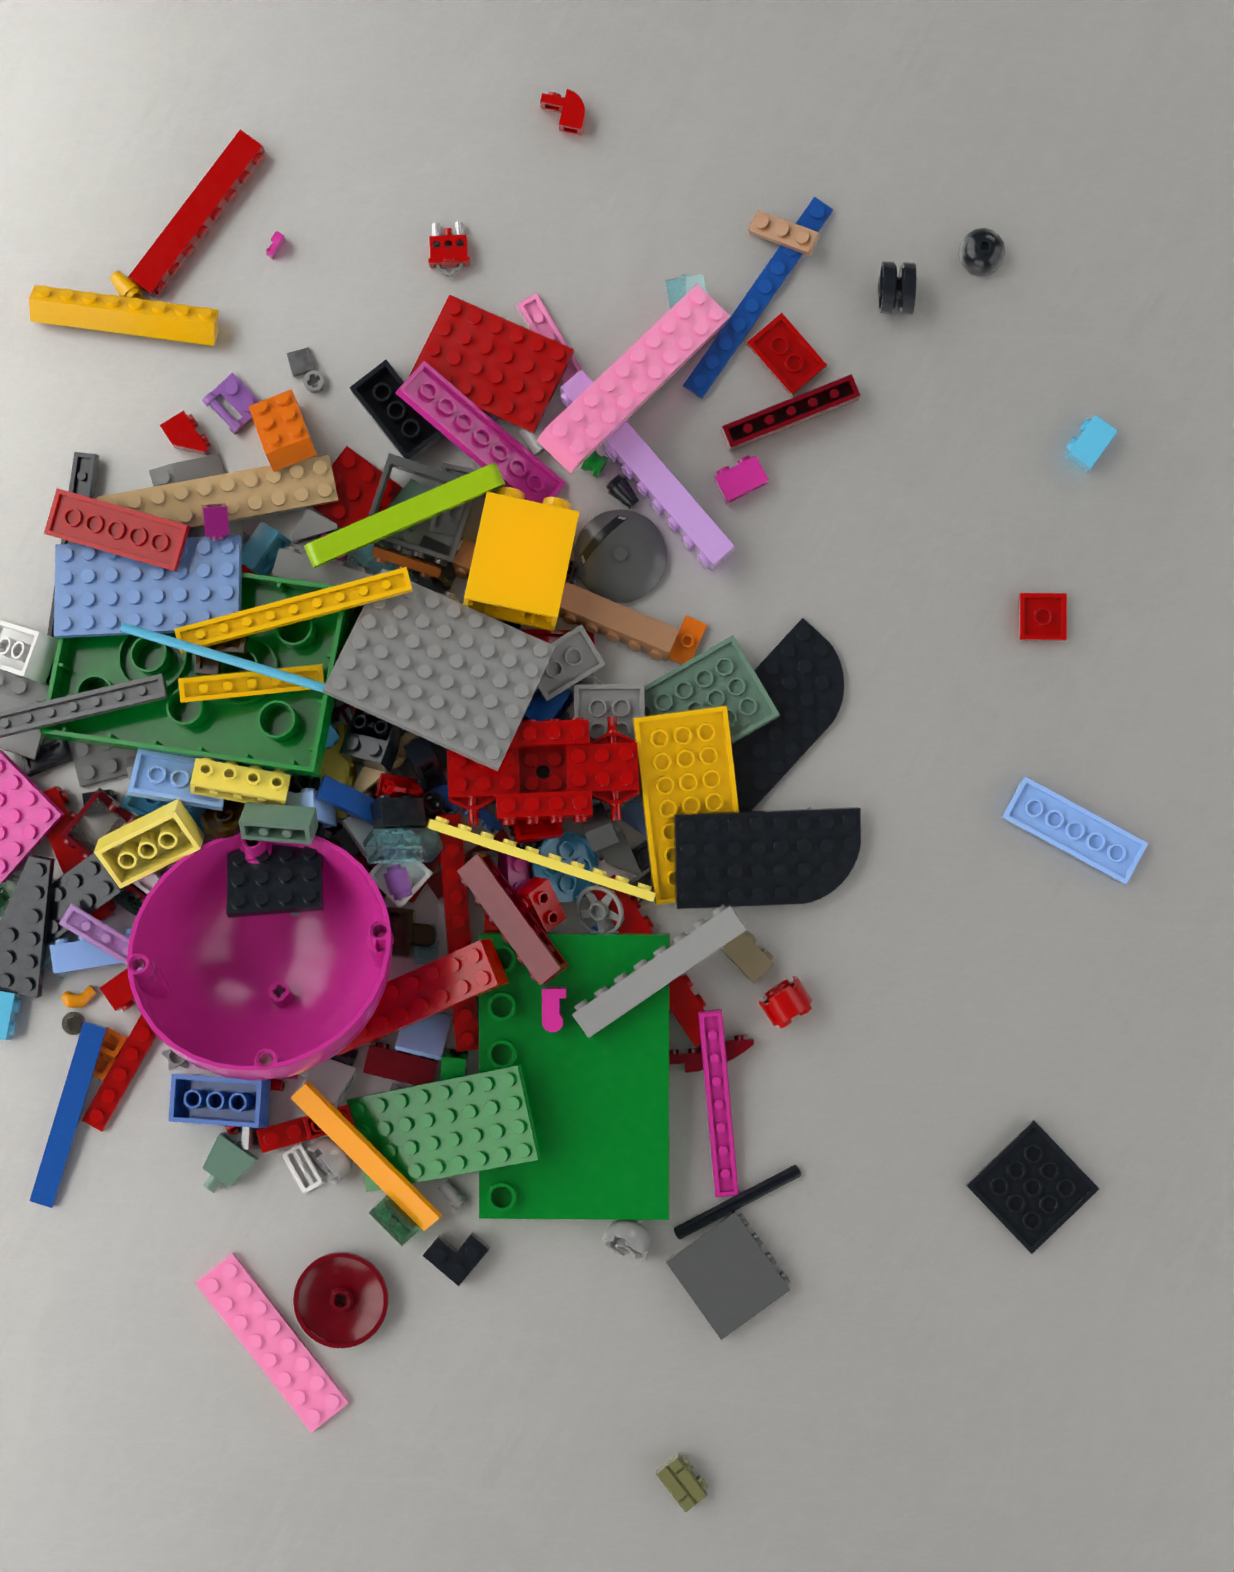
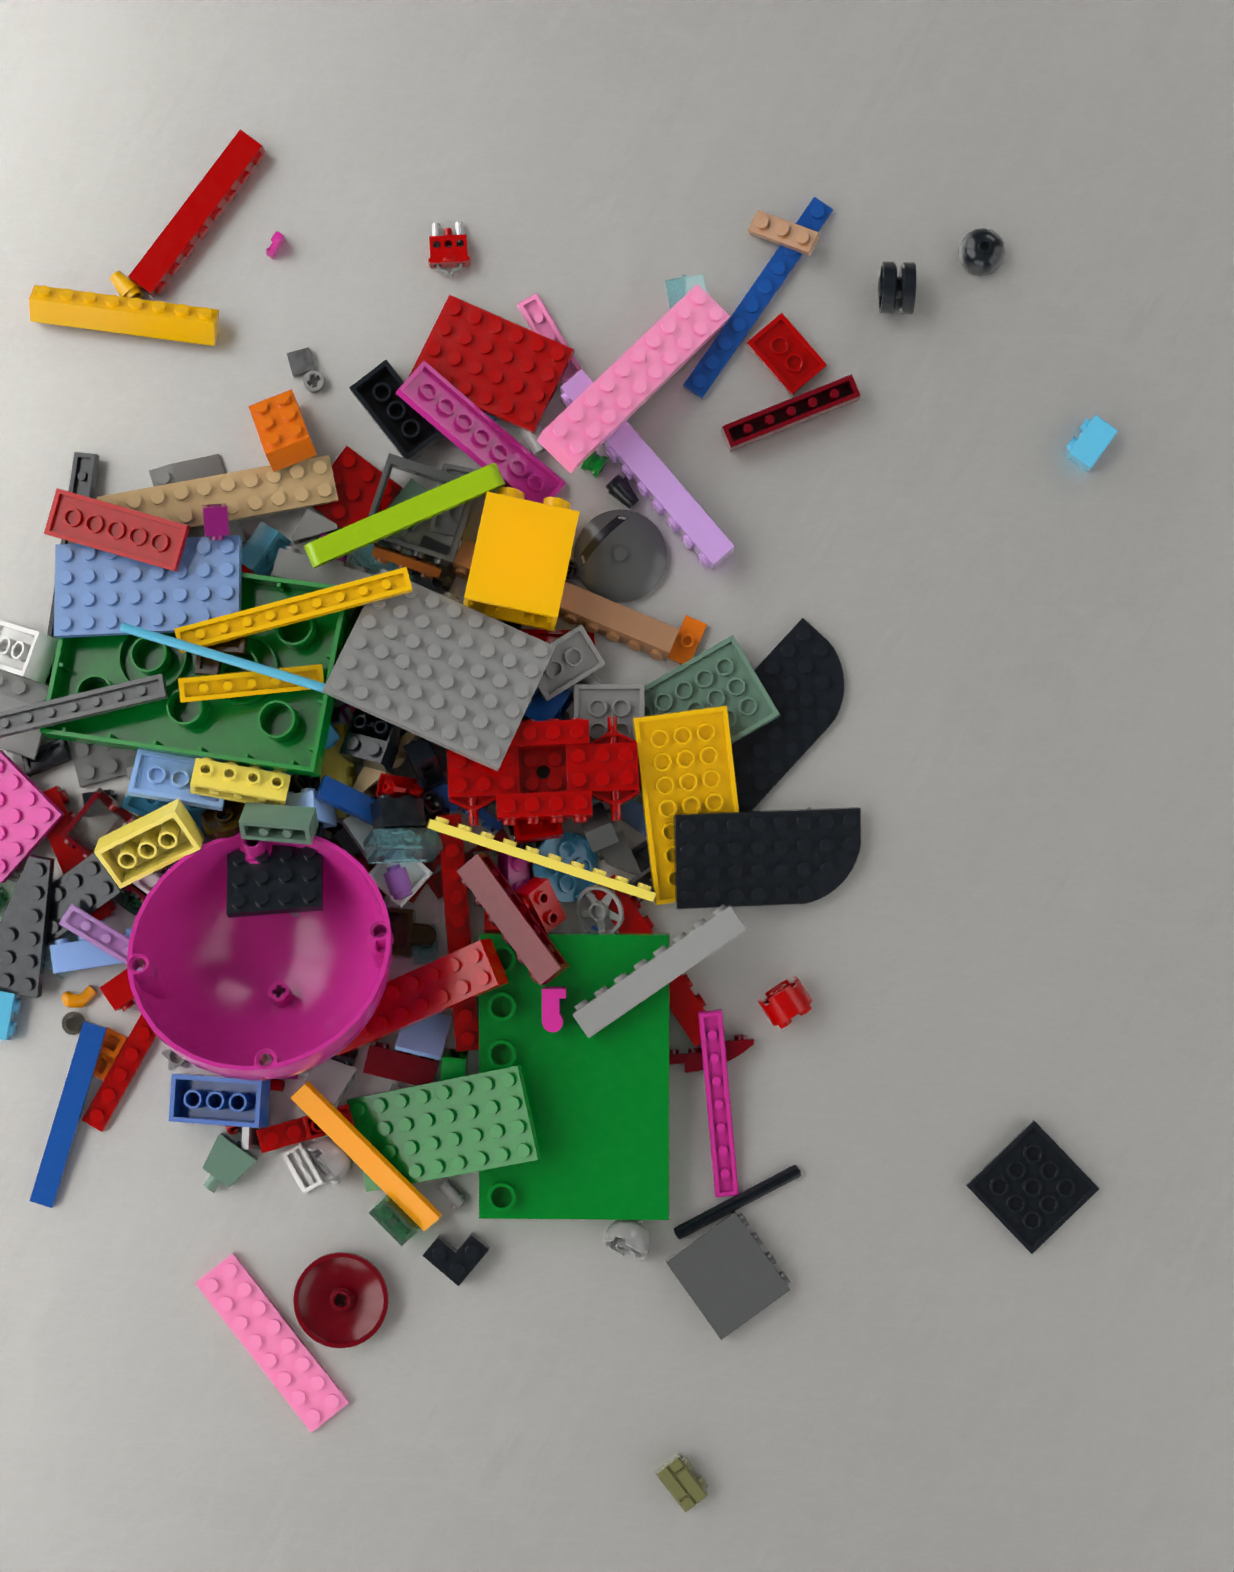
red slope [160,410,211,456] -> none
medium lavender plate [202,373,260,435] -> none
red brick [540,89,585,136] -> none
dark pink brick [714,455,769,505] -> none
dark tan brick [721,930,774,983] -> none
light blue plate [1001,776,1148,885] -> none
red plate [1019,593,1067,641] -> none

